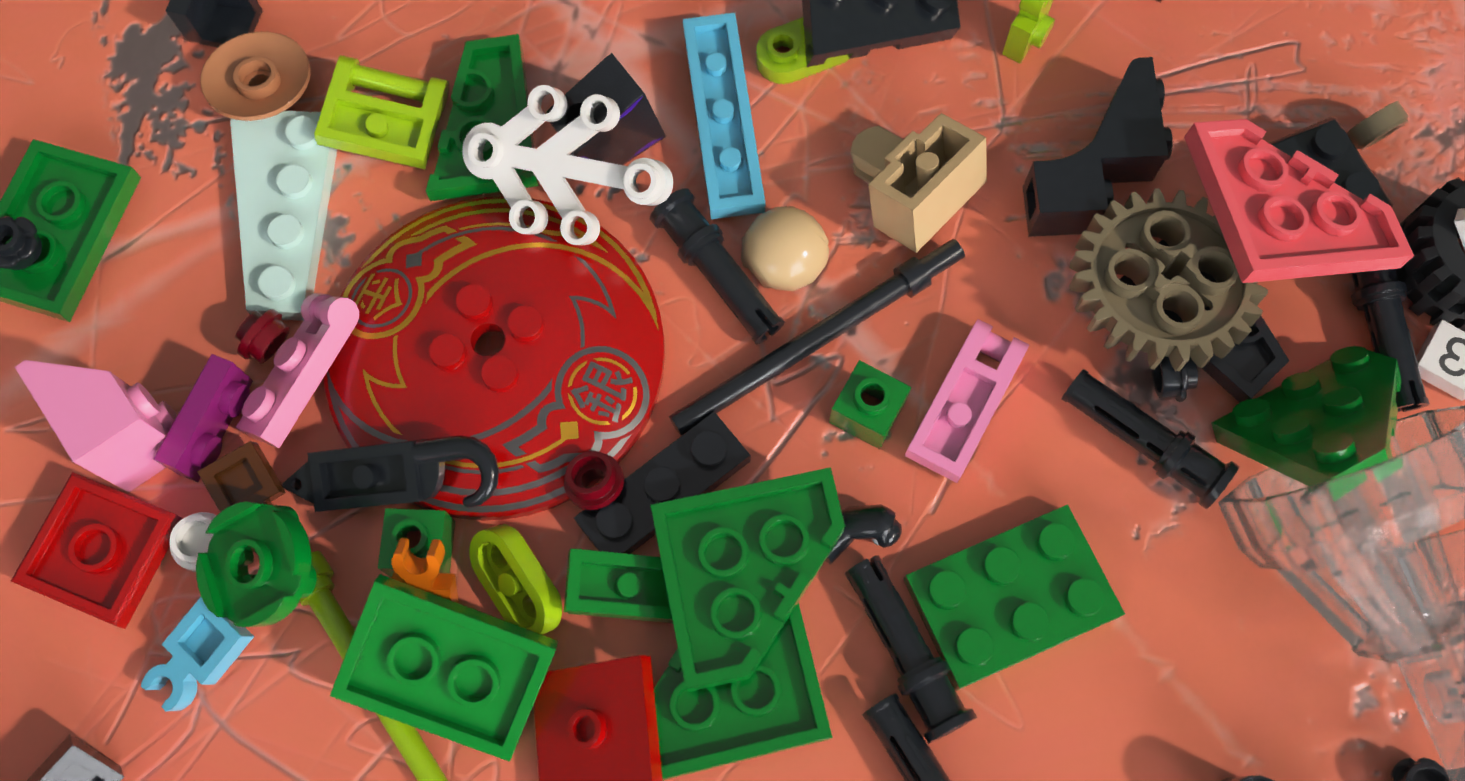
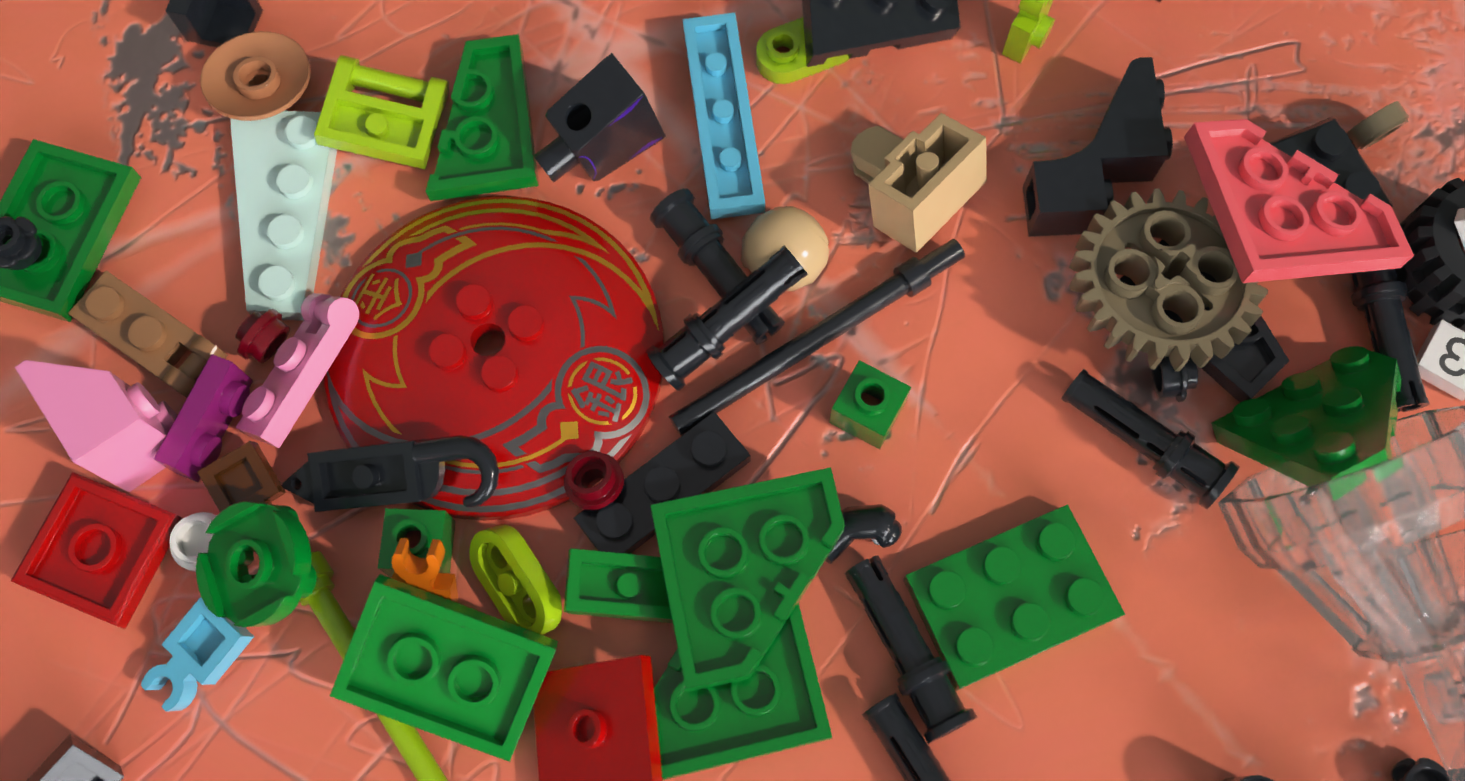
white plant [462,85,673,245] -> none
bright pink plate [905,319,1029,483] -> none
none -> medium nougat plate [68,271,228,398]
none -> black pin [646,245,808,391]

